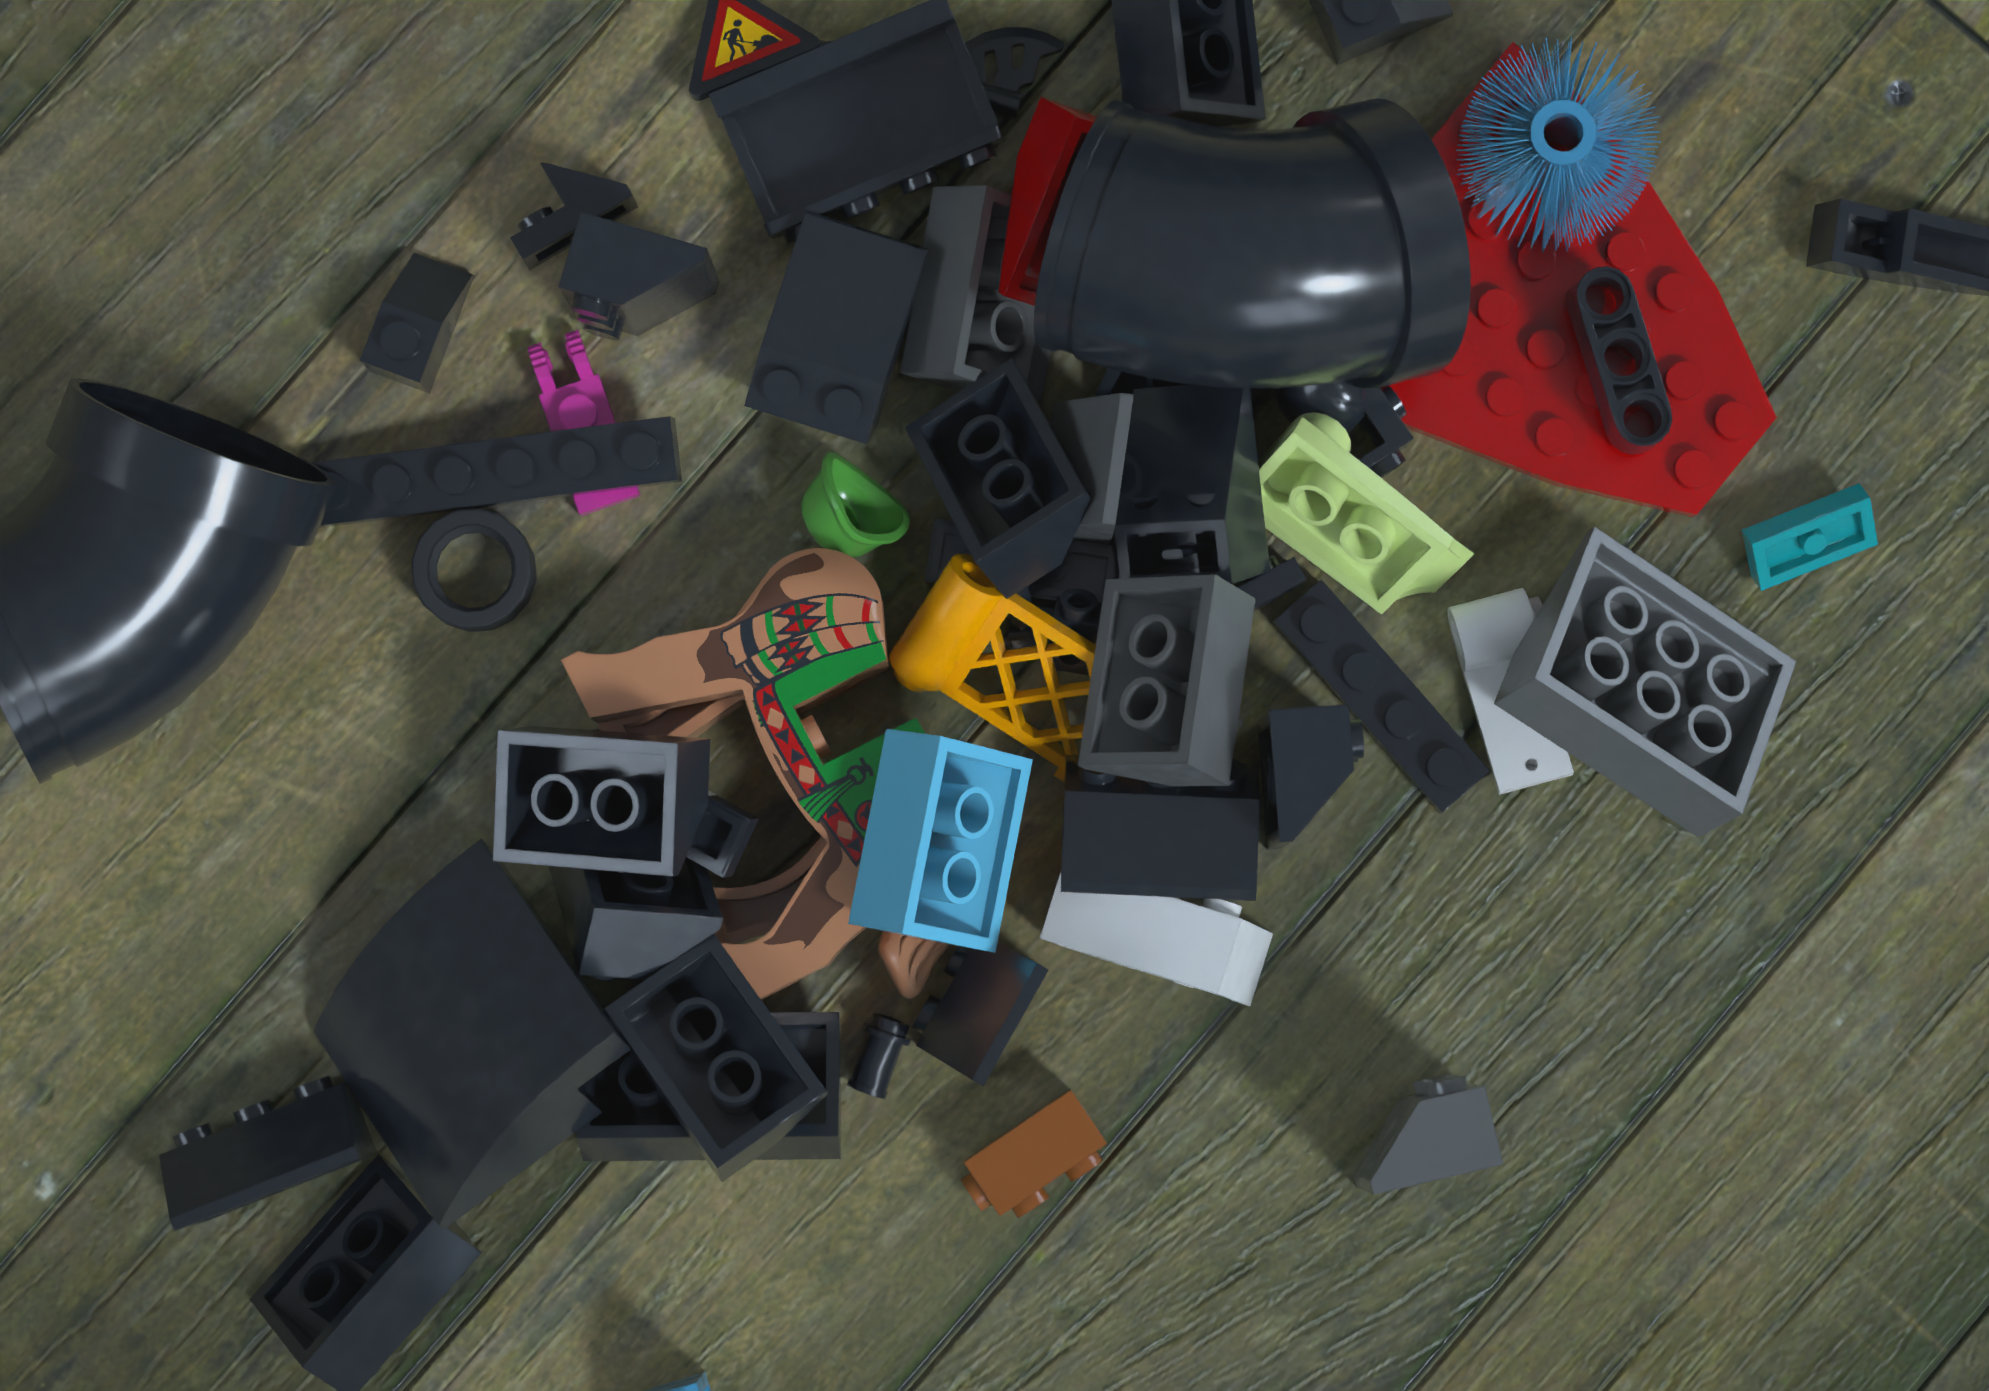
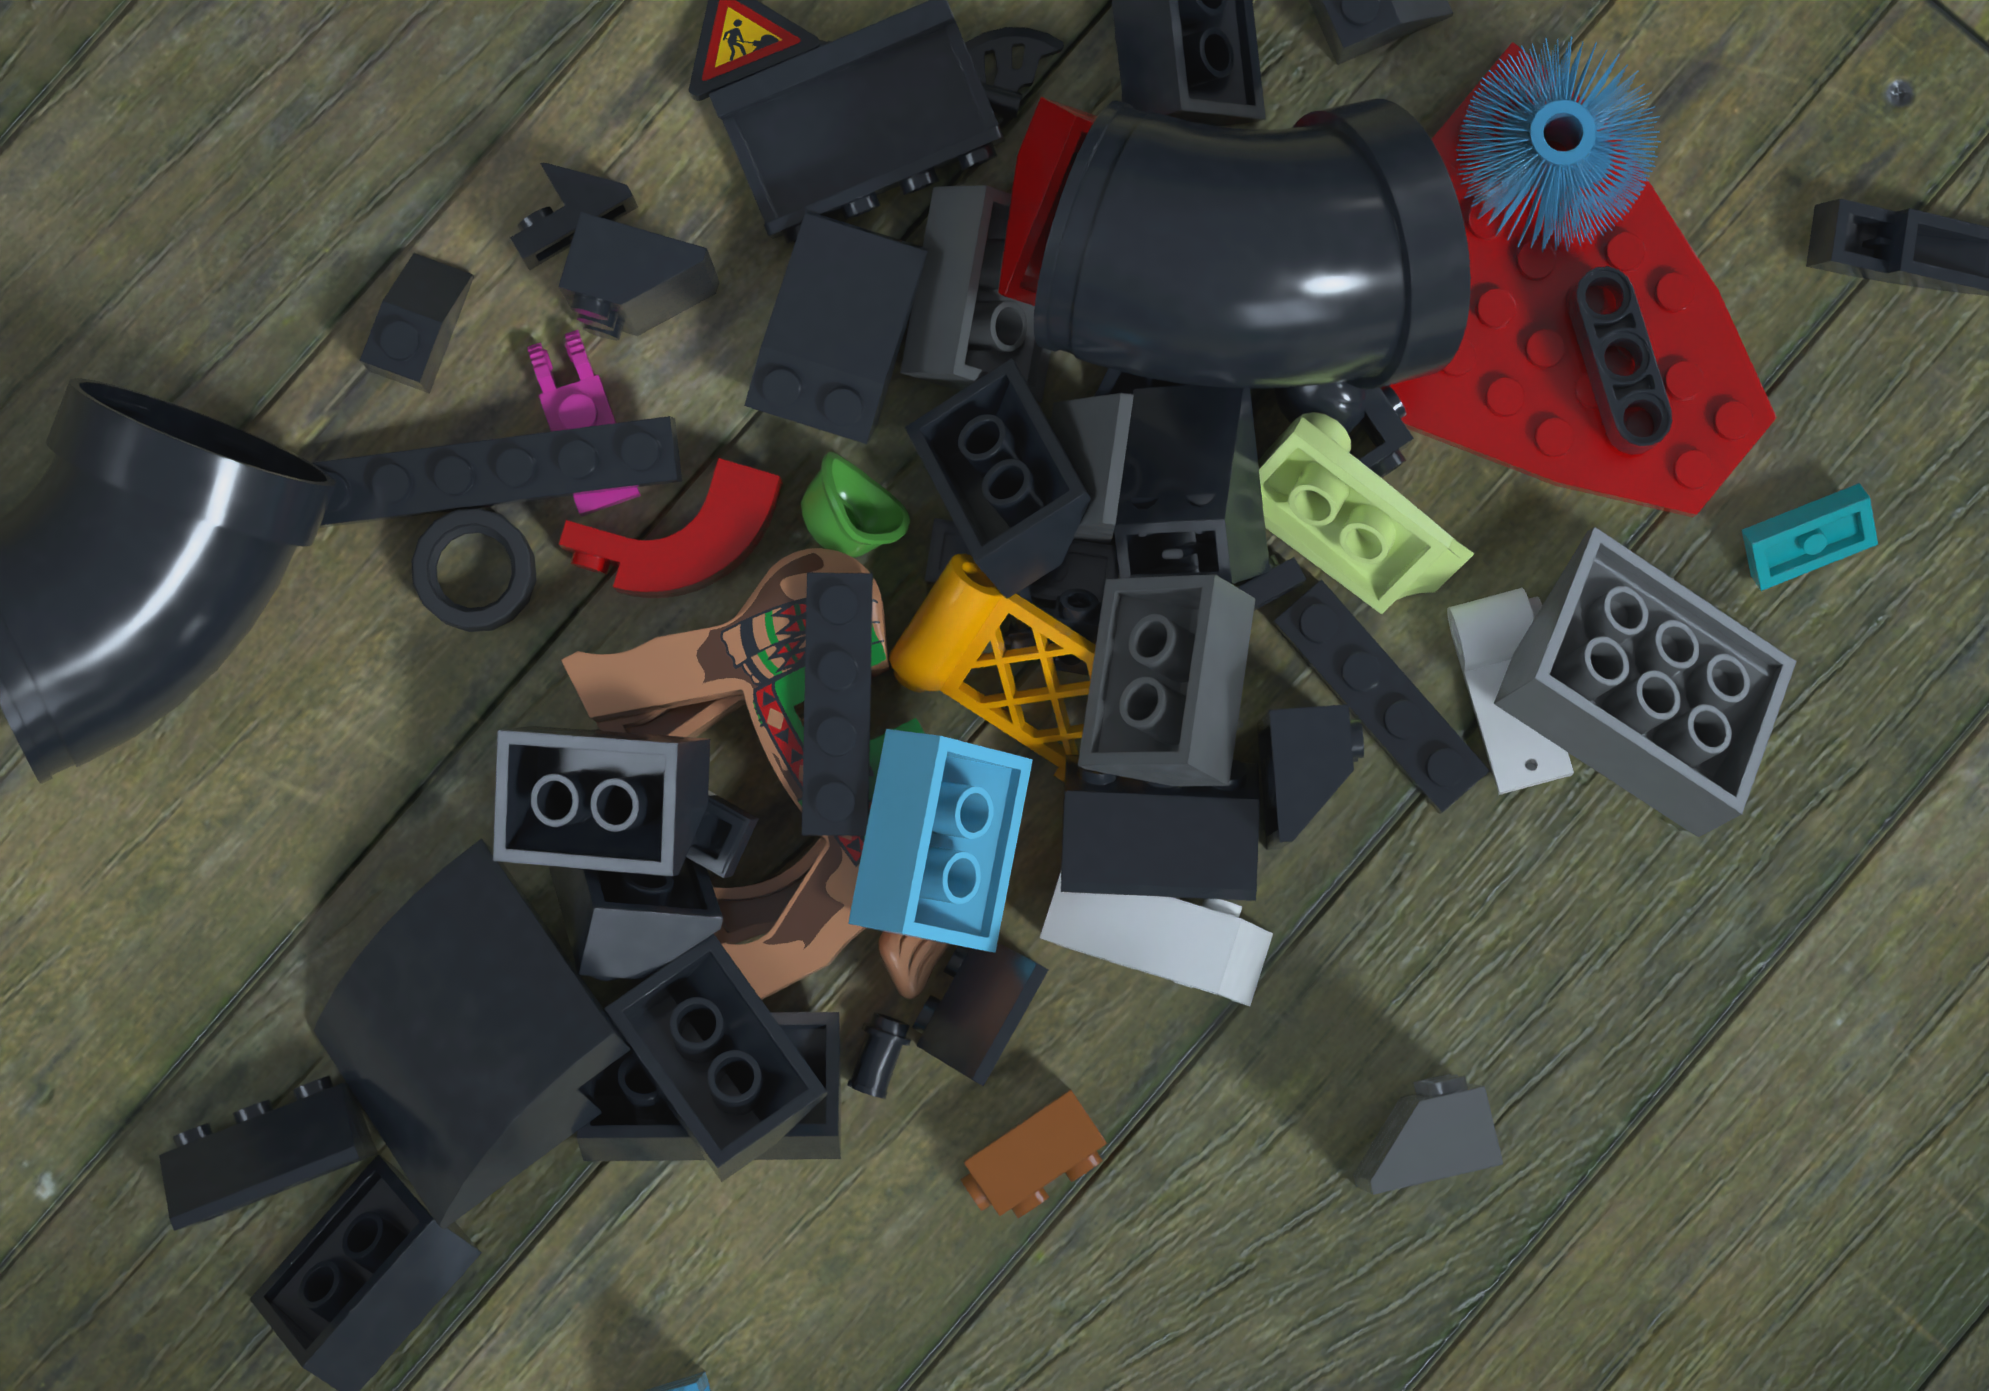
none -> red arch [559,458,783,598]
none -> black plate [802,572,873,837]

